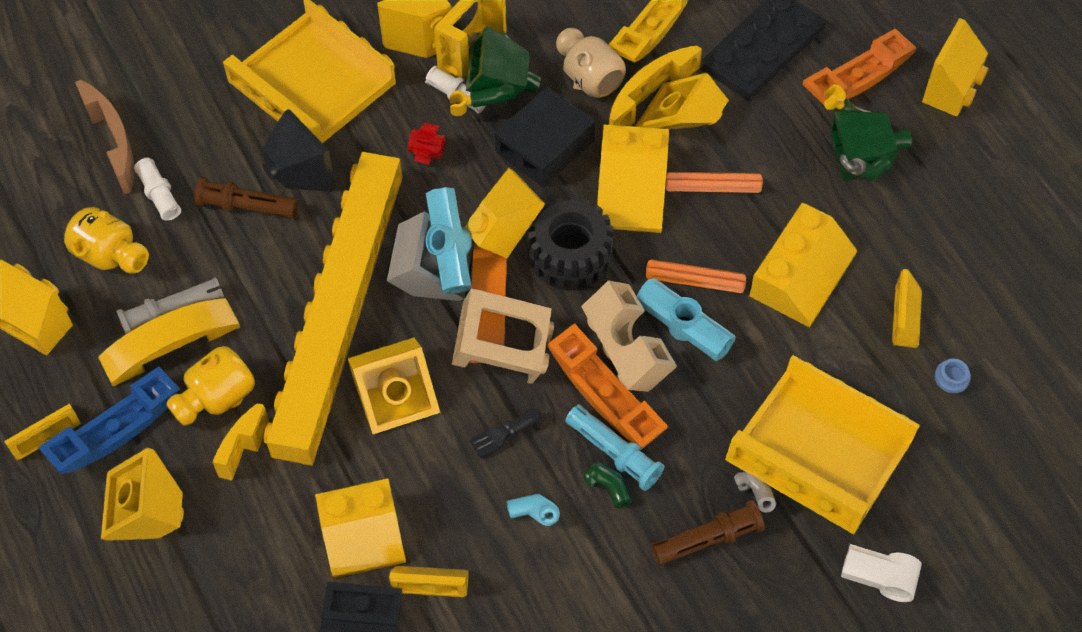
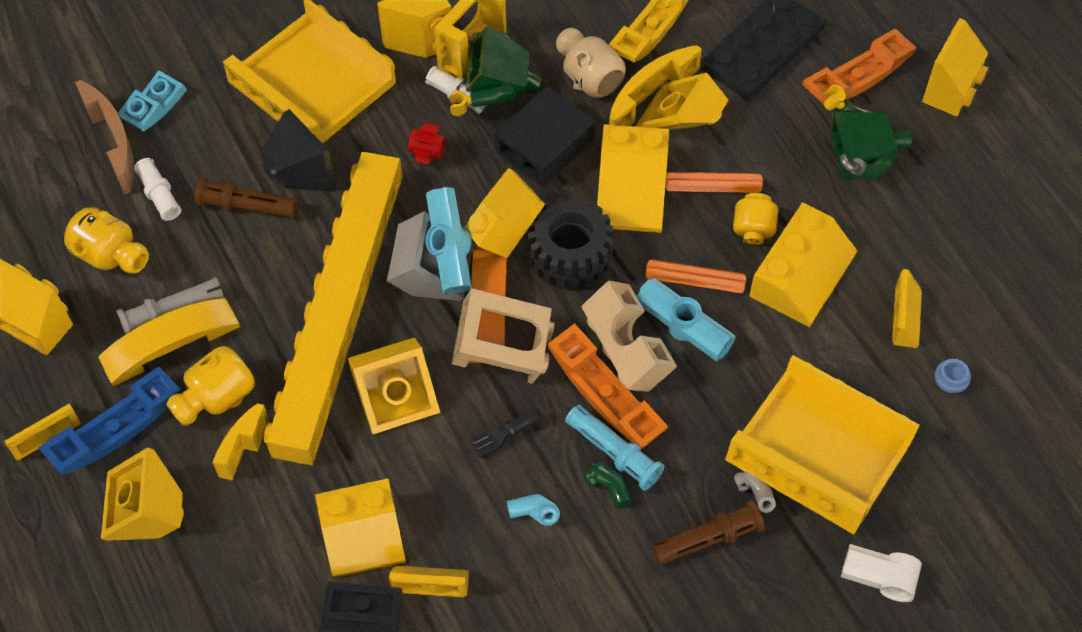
none -> medium azure slope [118,70,187,132]
none -> yellow head [733,193,778,245]

